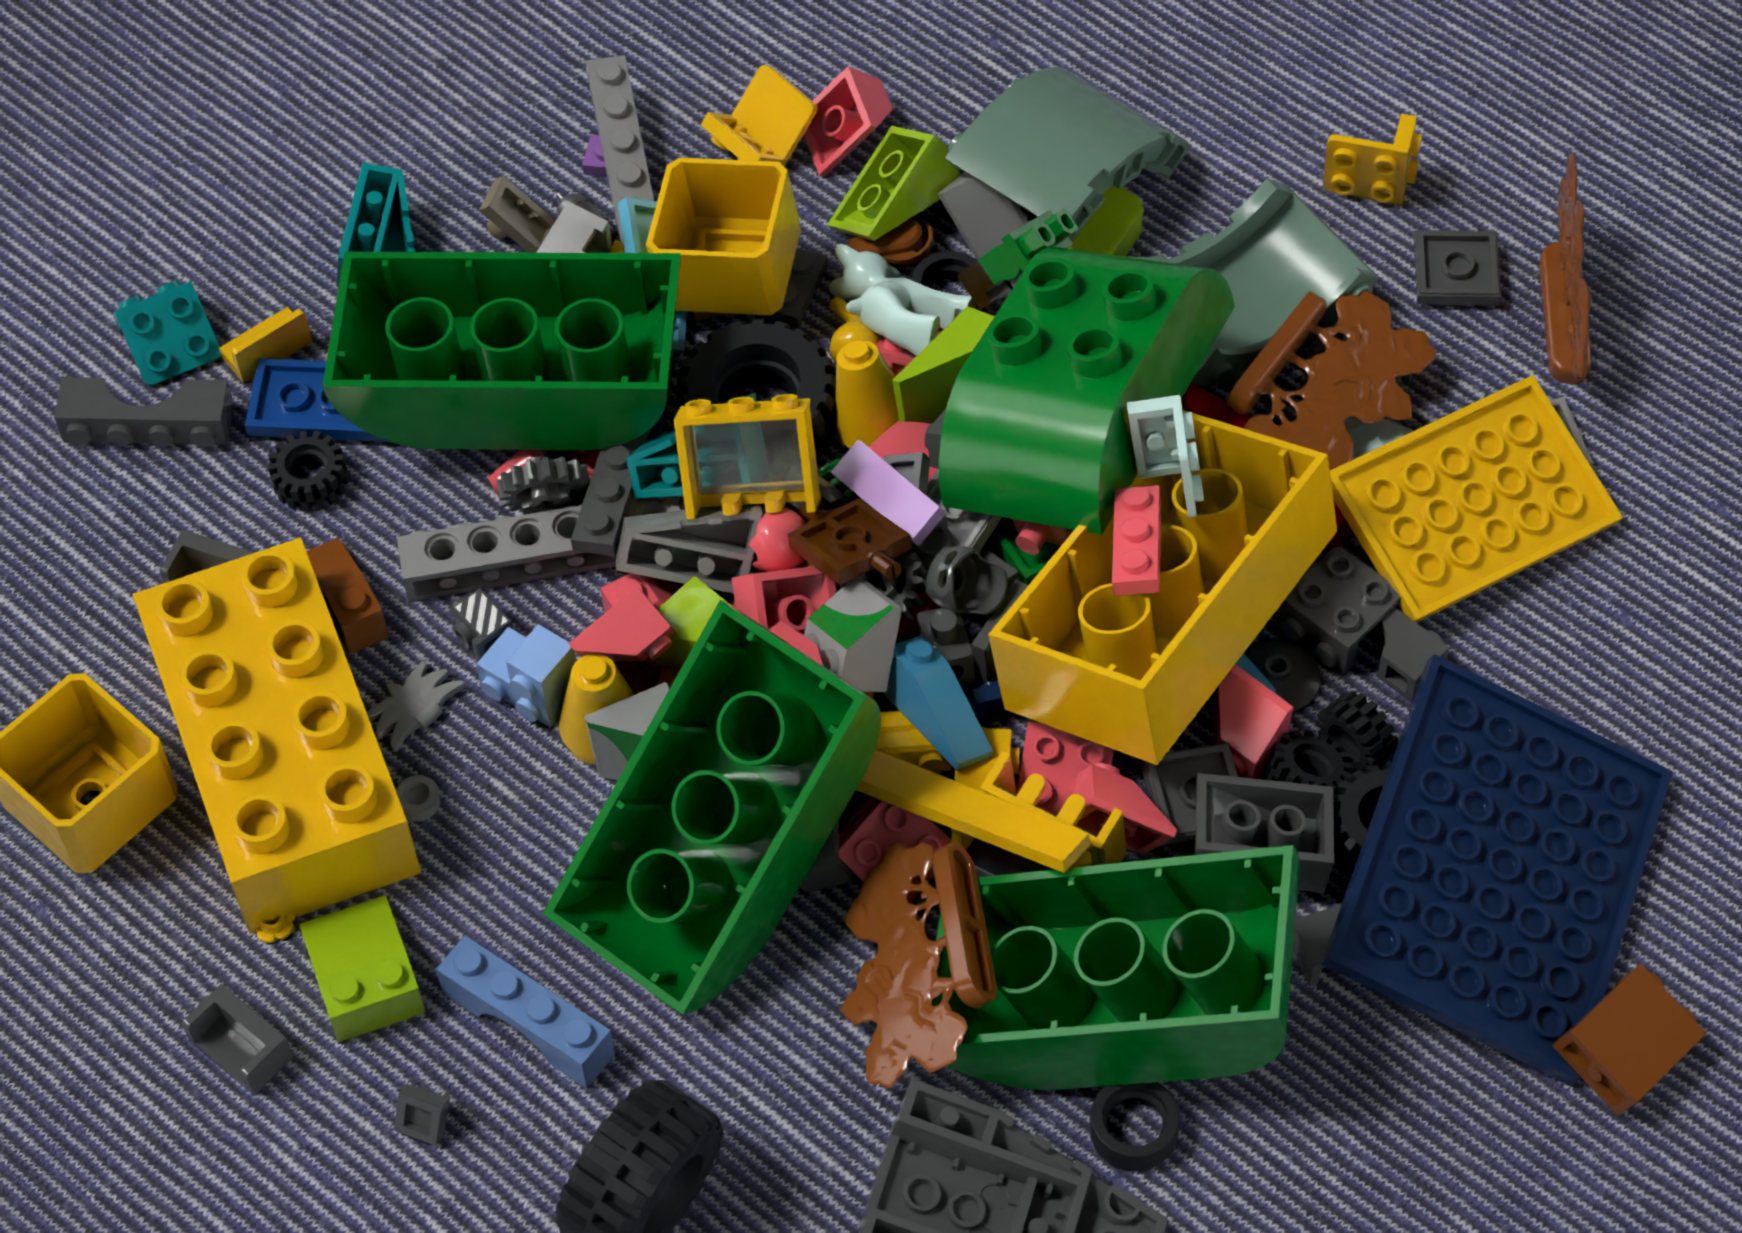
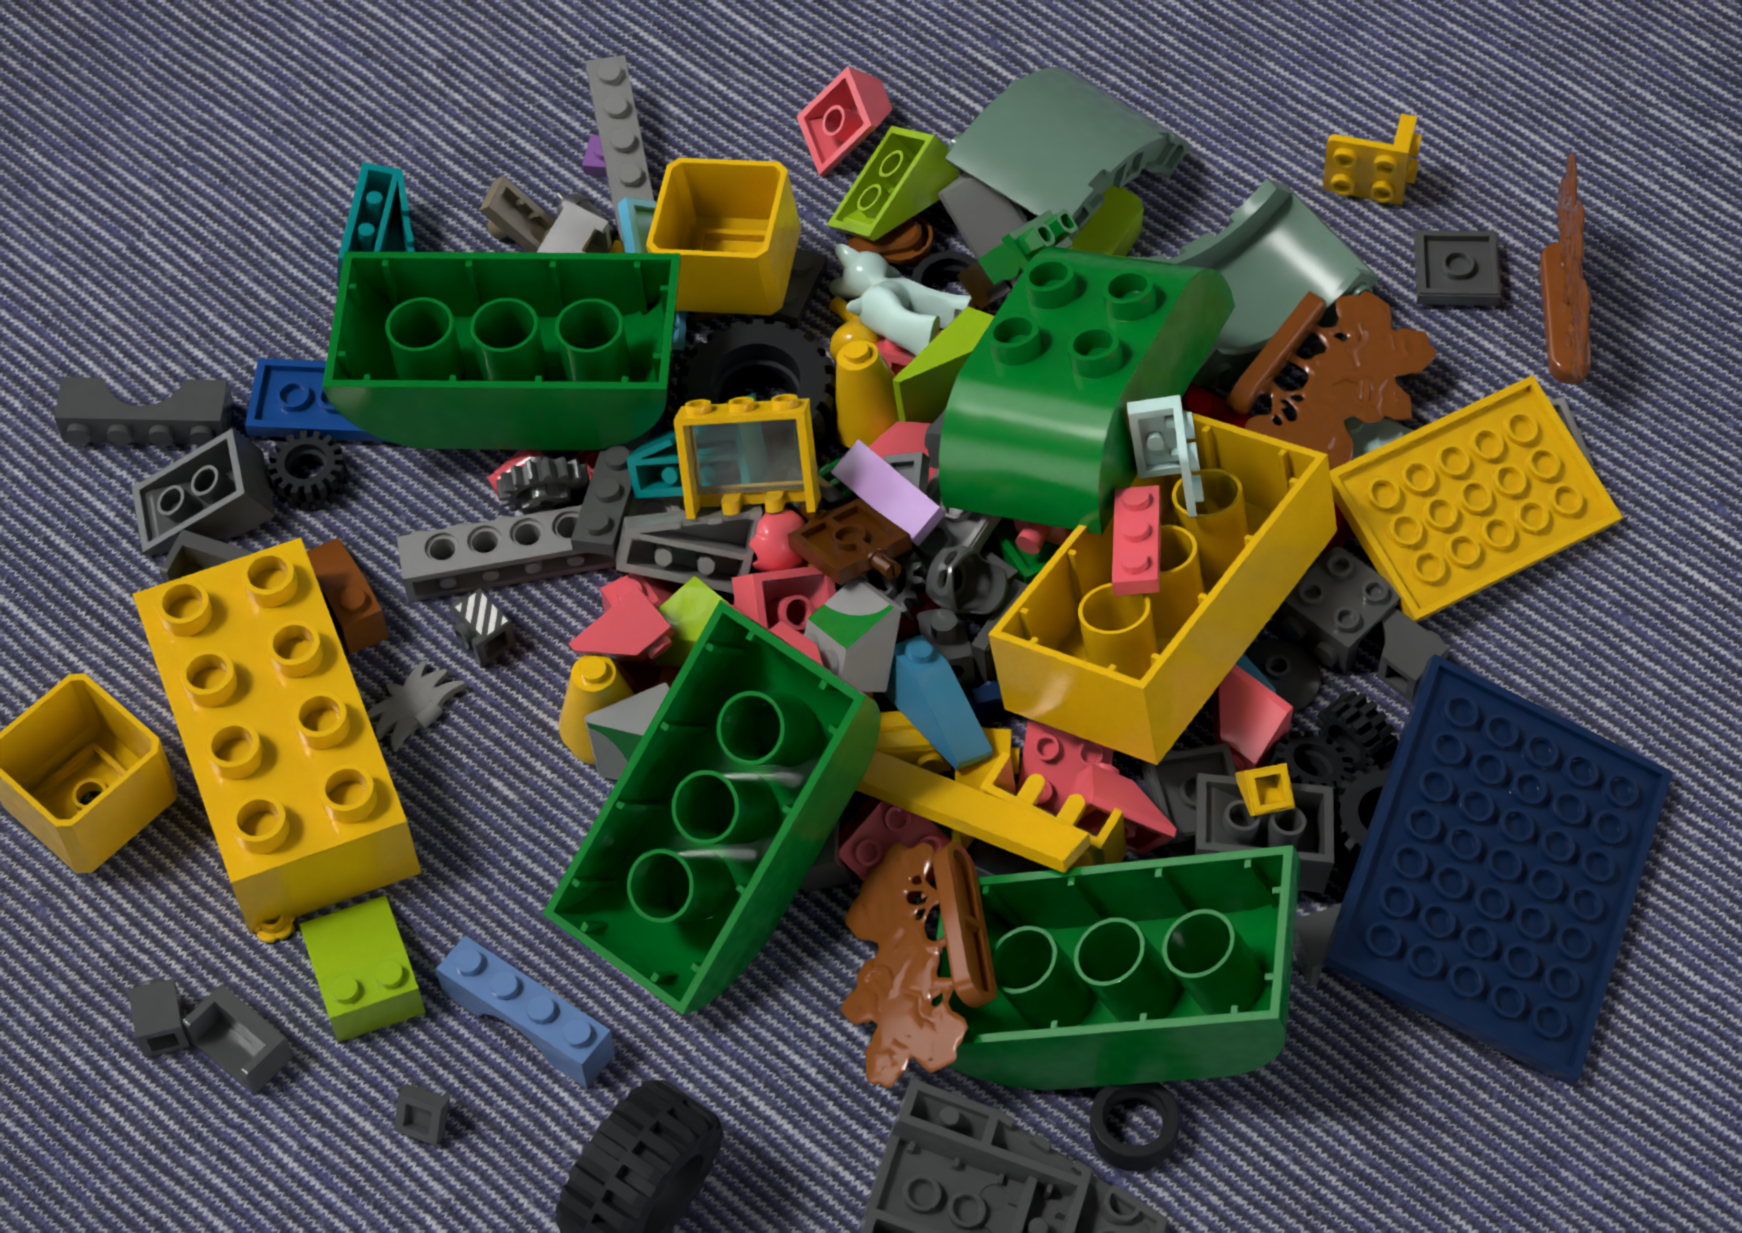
teal bracket [113,280,221,386] -> none
yellow panel [219,307,312,384] -> none
light grey tile [396,775,441,821] -> none
light blue brick [476,624,576,728] -> none
yellow bracket [701,65,817,167] -> none
dark orange panel [1552,964,1706,1116] -> none
none -> dark grey brick [128,978,190,1057]
none -> dark grey slope [132,428,276,556]
none -> yellow slope [1235,763,1295,816]

